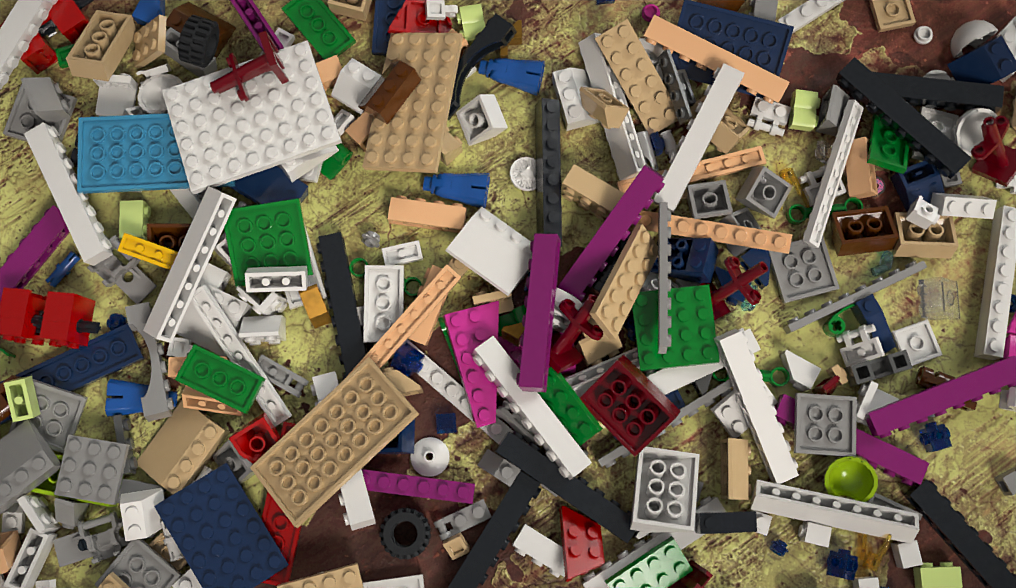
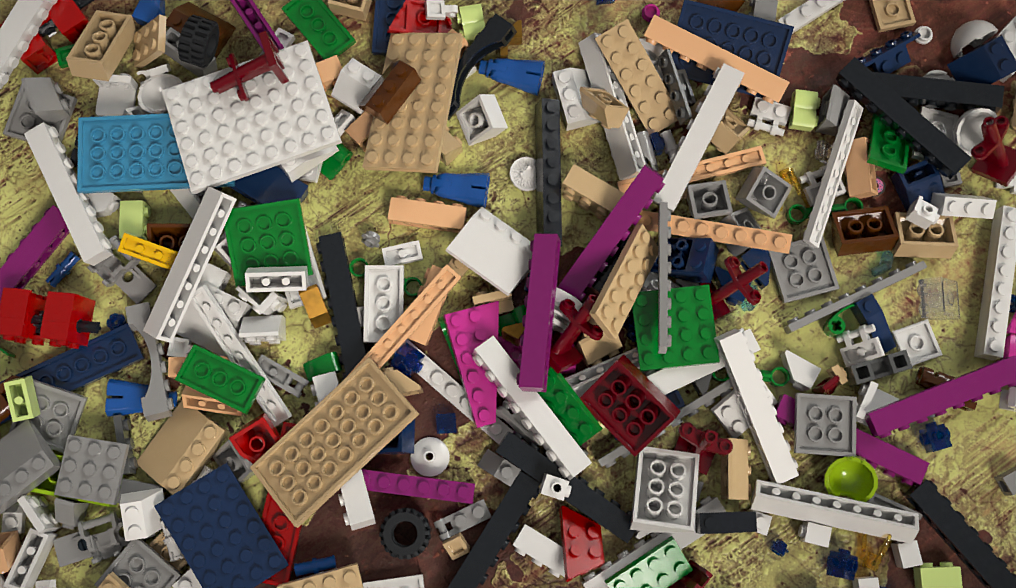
none -> white slope [87,192,122,218]
none -> blue pin [294,555,336,577]
none -> green panel [303,352,342,382]
none -> white brick [538,473,571,501]
none -> dark red piece [673,422,733,475]
none -> dark blue bracket [857,30,921,74]

